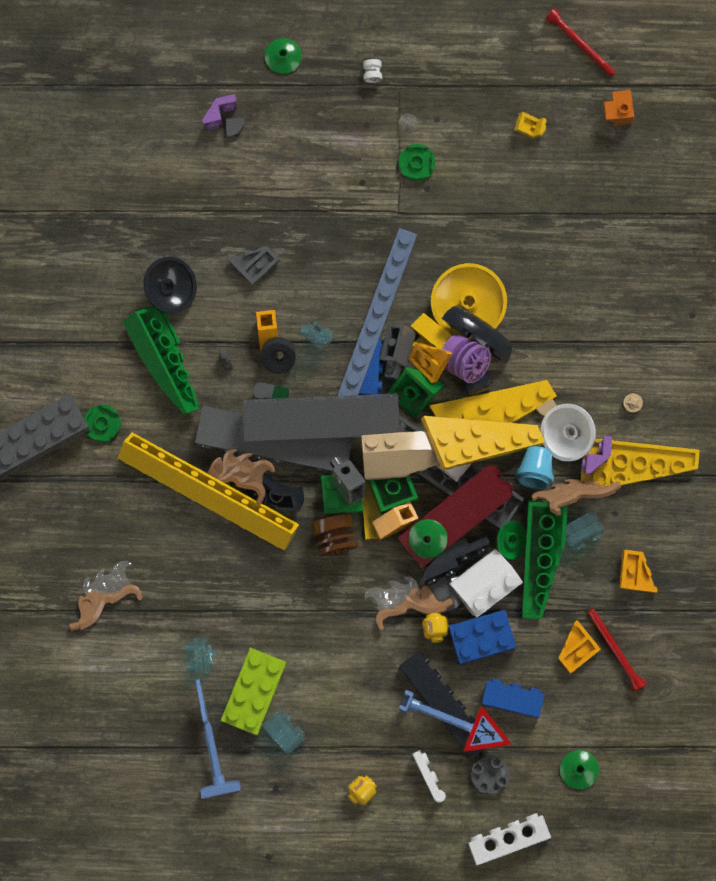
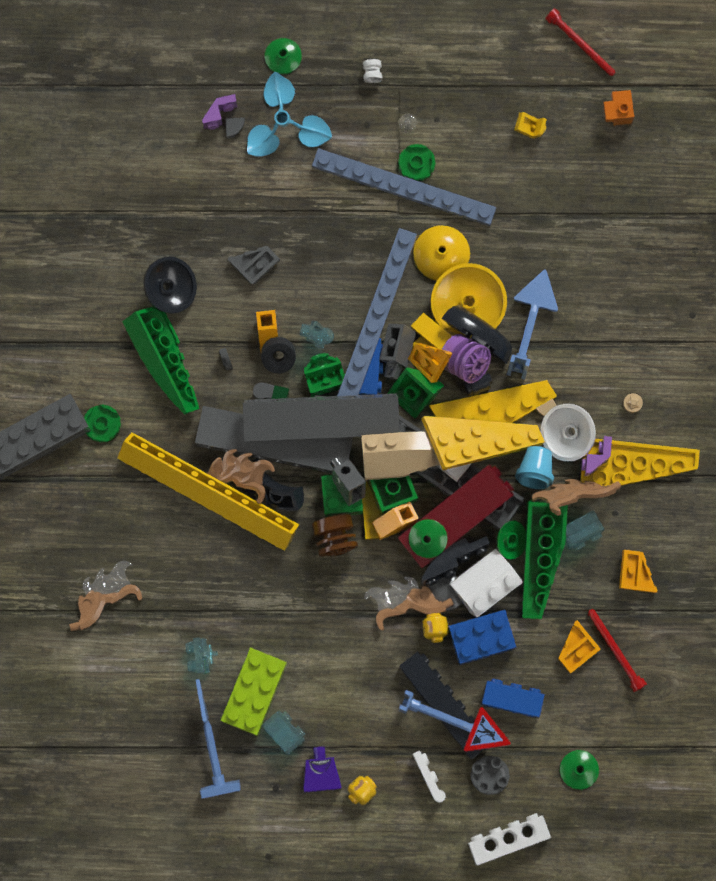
none -> medium azure plant [247,72,332,156]
none -> green slope [304,353,345,397]
none -> dark purple torso [304,747,342,793]
none -> sand blue plate [312,148,496,226]
none -> yellow dish [413,226,470,281]
none -> medium blue piece [507,270,558,380]

